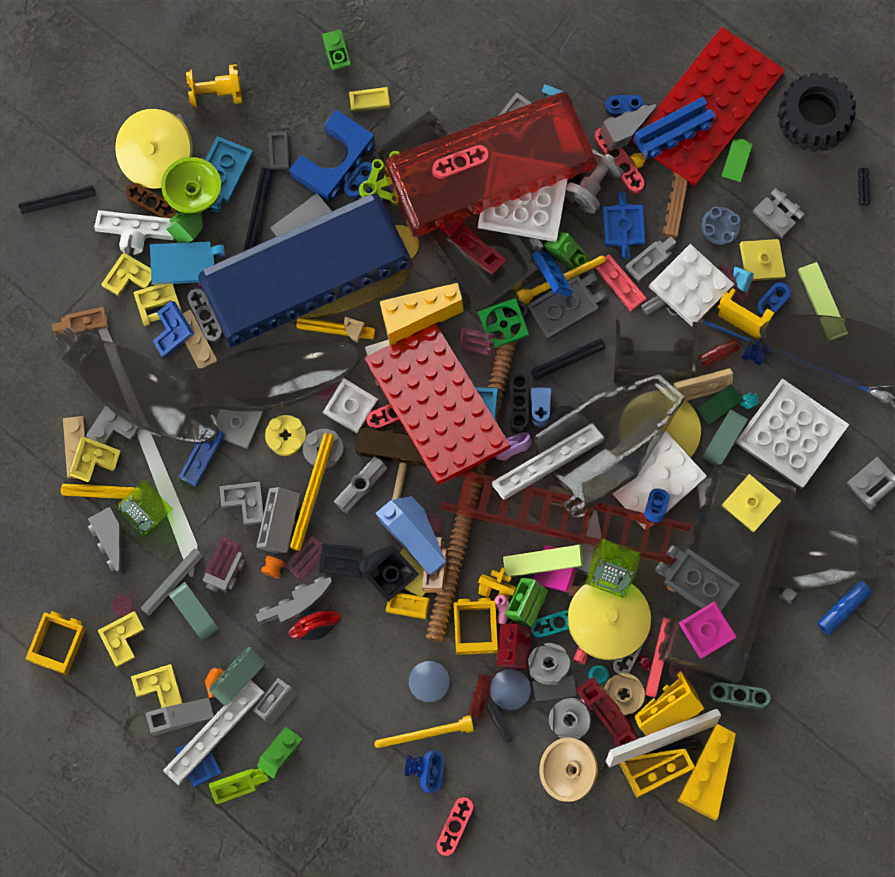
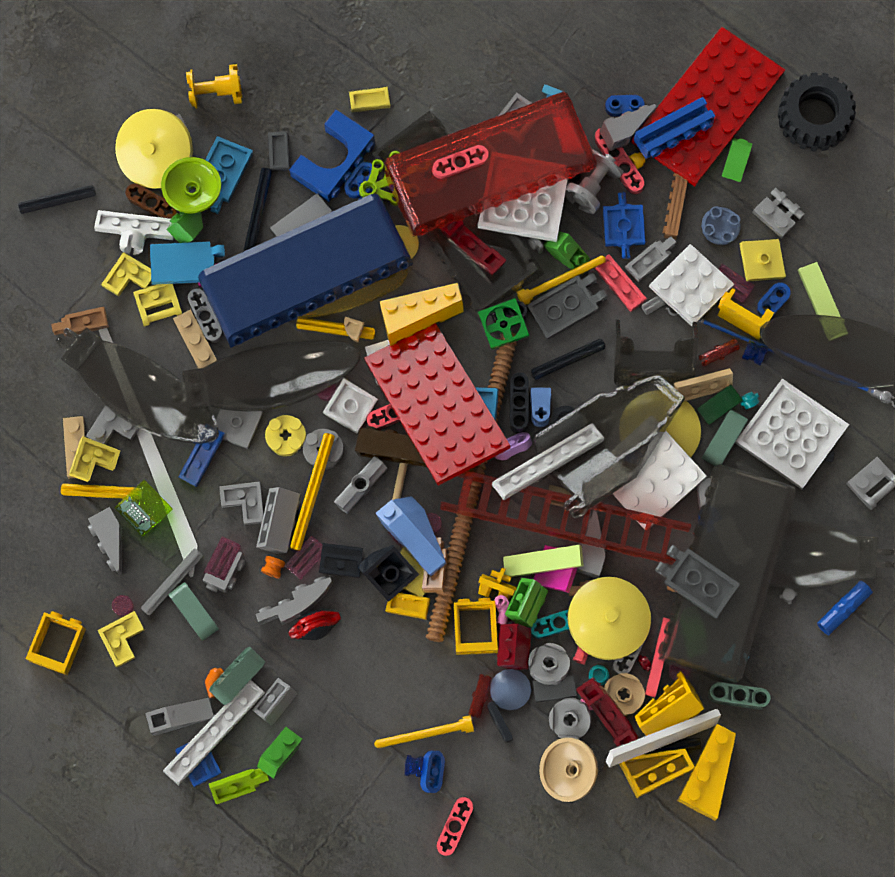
light yellow plate [131,664,183,708] -> none
blue plate [153,301,194,357] -> none
bright green slope [322,29,351,71] -> none
sand blue dish [409,661,450,703] -> none
clear pink tile [460,328,495,355] -> none
blue tile [532,250,573,297] -> none
clear neon green slope [586,539,641,598] -> none
blue plate [644,489,670,522] -> none
dark pink tile [679,601,737,659] -> none
light yellow plate [722,474,781,533] -> none
medium azure tile [733,267,754,292] -> none
black axle [858,167,870,206] -> none

